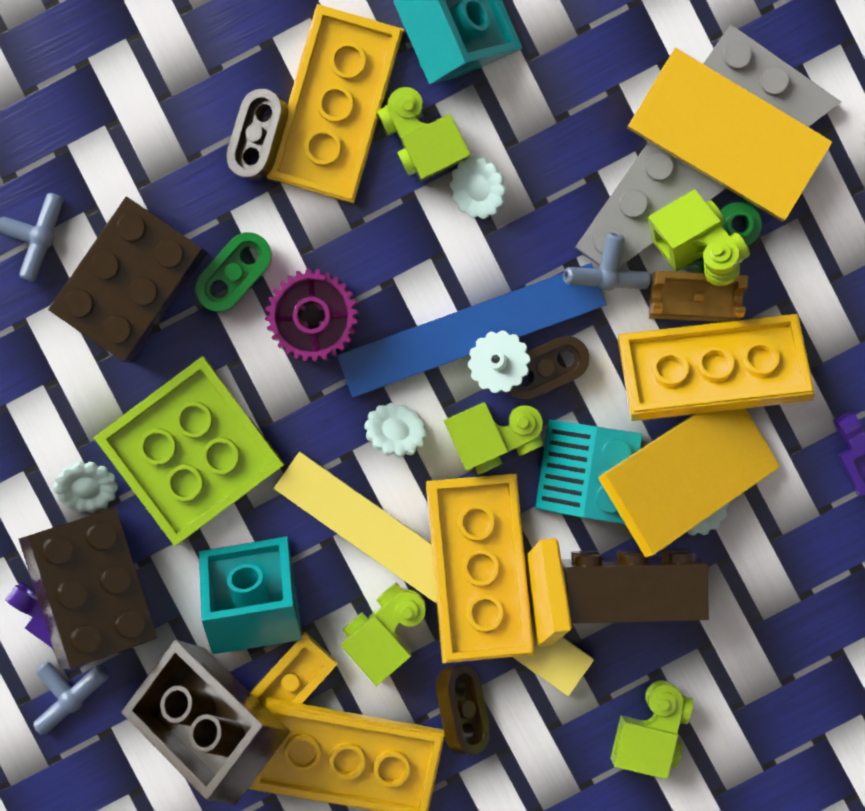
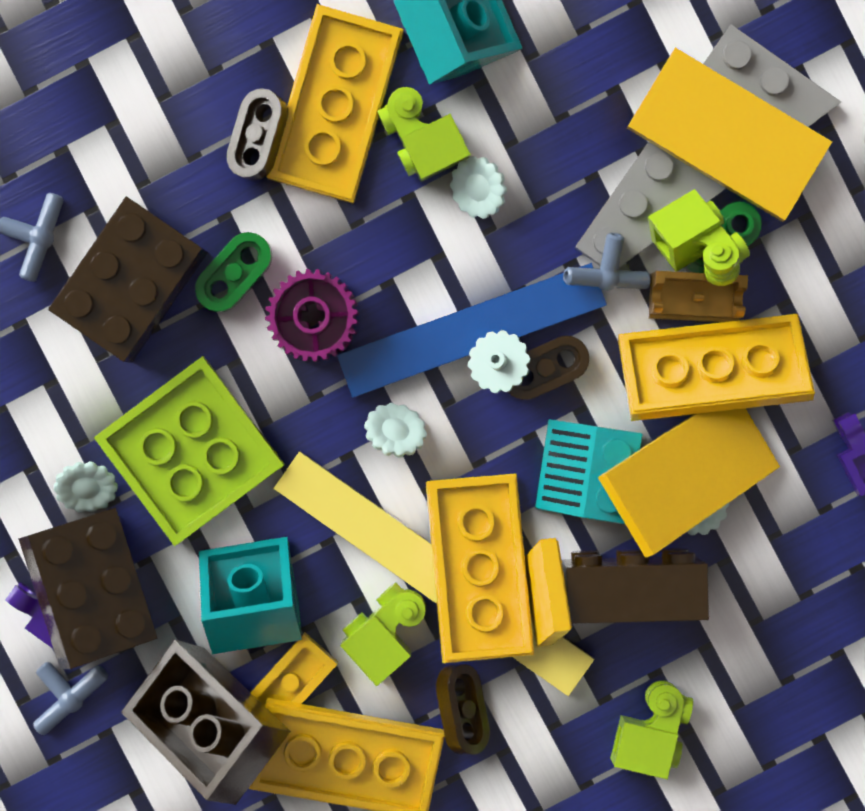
lime brick [443,402,544,474] -> none

